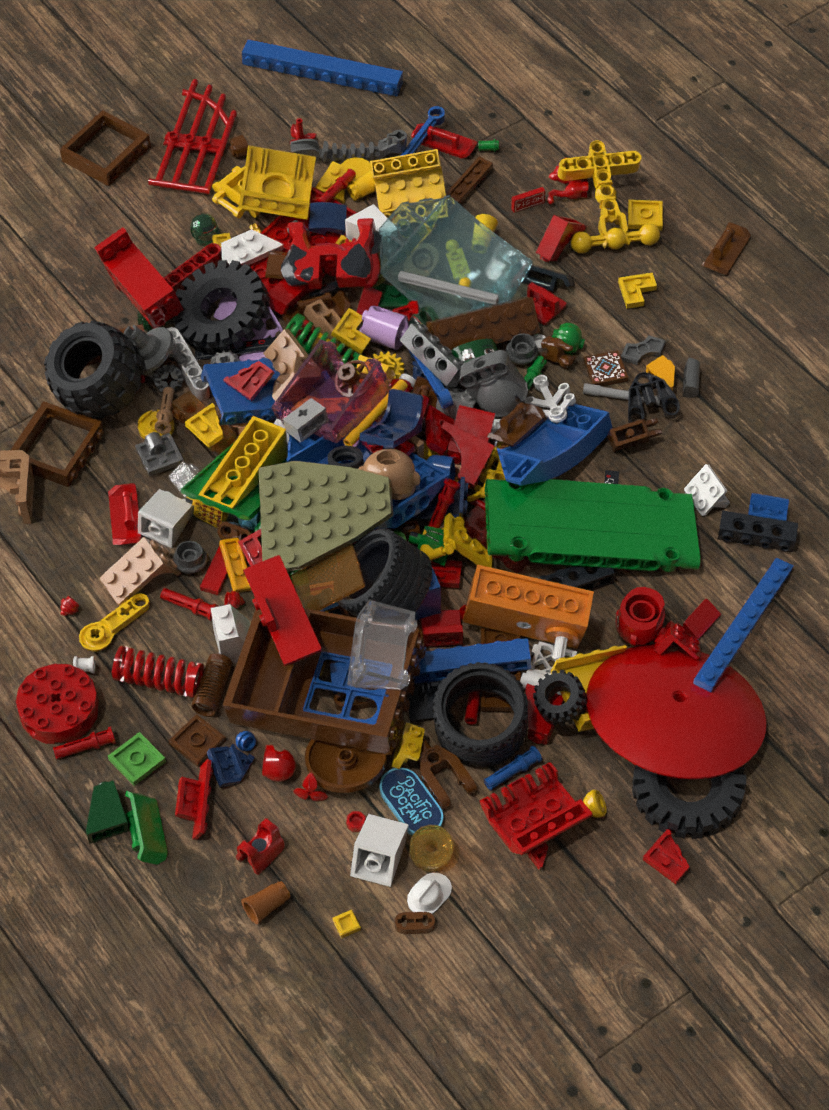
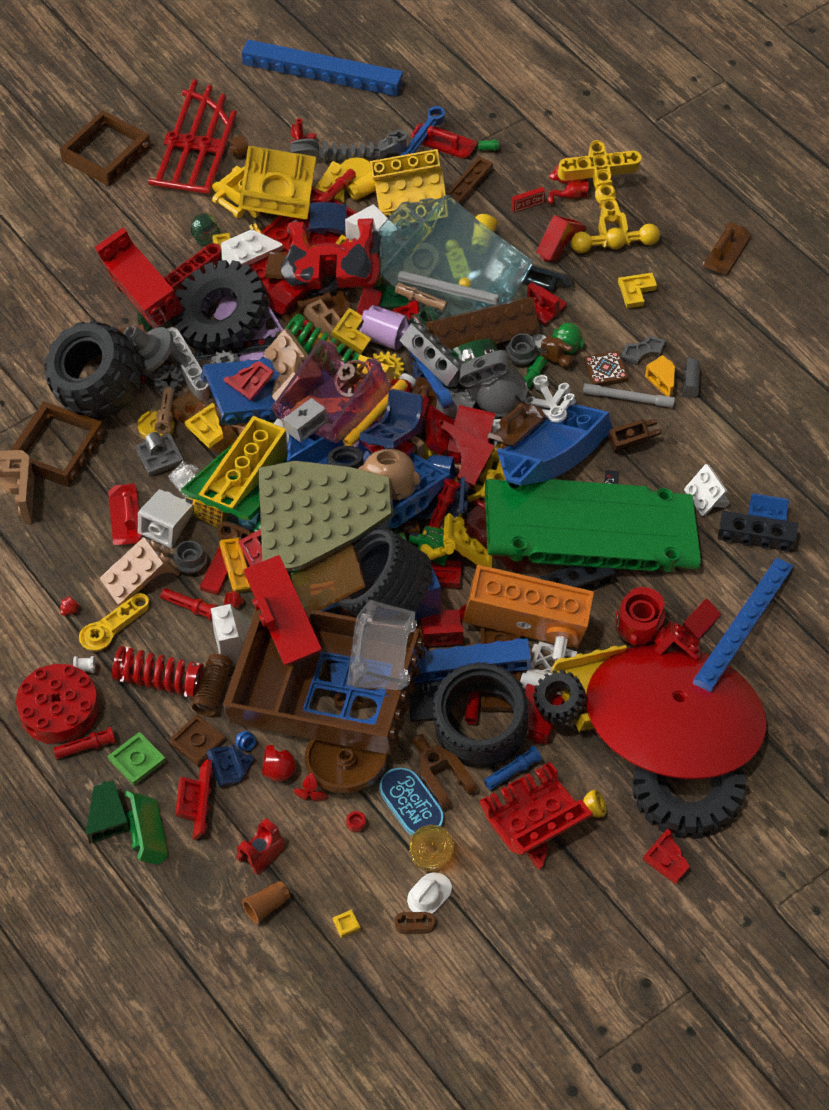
white slope [350,814,408,887] -> none
yellow bracket [392,722,425,769] -> none
yellow plate [628,200,663,230] -> none
black connector [628,372,680,423] -> none
none -> medium nougat pin [395,282,448,312]

